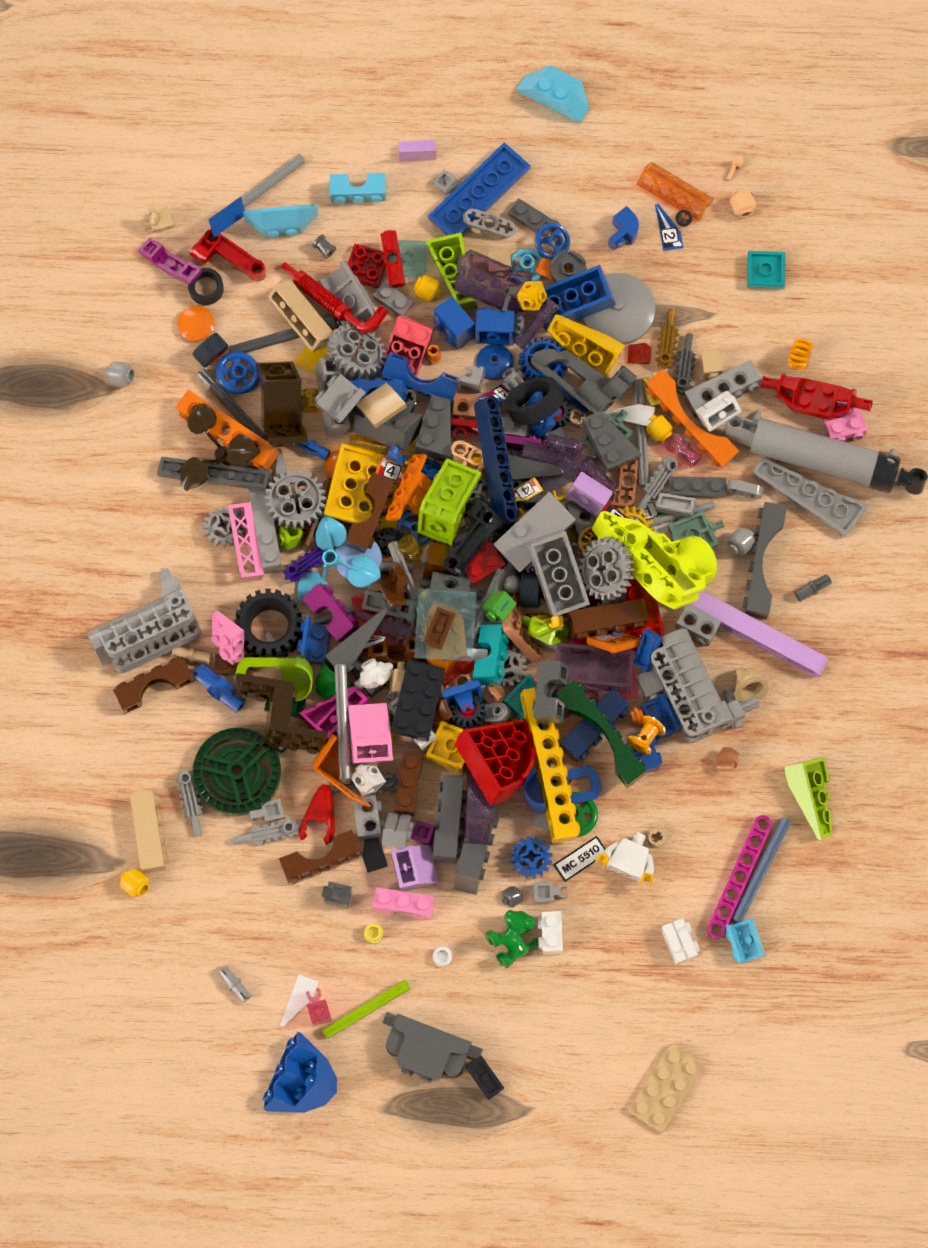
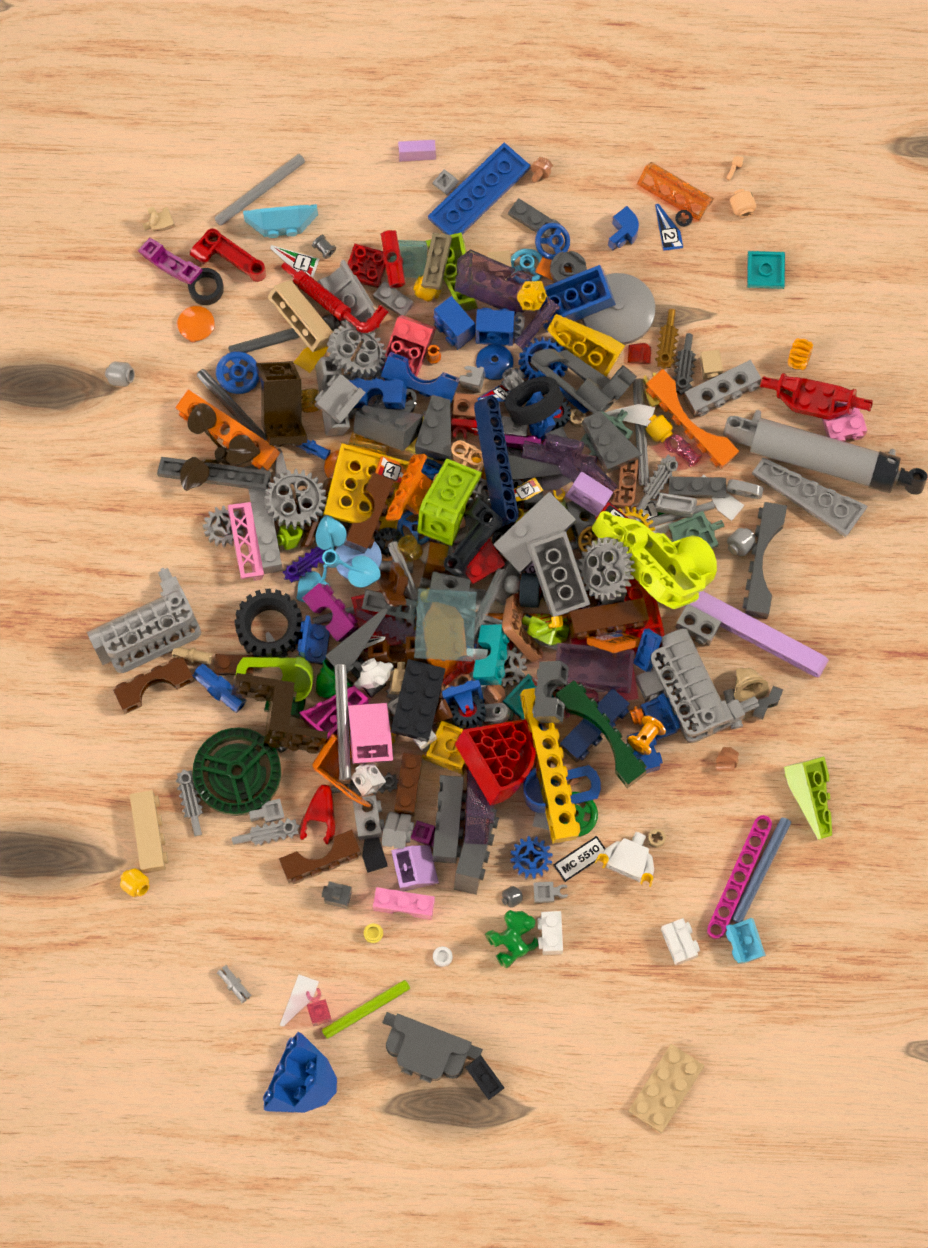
black wheel [192,333,228,368] -> none
blue sticker [208,197,245,237] -> none
bright pink plate [212,610,244,665] -> none
medium azure arch [330,173,386,204] -> none
tan slope [356,383,407,428] -> none
blue tile [386,445,406,466] -> none
reddish brown plate [423,607,456,650] -> none
light grey beam [463,209,516,238] -> none
bright green brick [482,591,517,621] -> none
dark grey hand [502,286,518,312] -> none
medium azure wedge [516,65,589,123] -> none
white brick [695,391,742,432] -> none
dark grey axle [794,574,832,602] -> none
none -> sticker [270,245,319,277]
none -> dark tan plate [421,233,452,290]
none -> nougat piece [530,156,553,182]
none -> white sticker [702,475,744,521]
none -> dark grey piece [753,686,784,720]

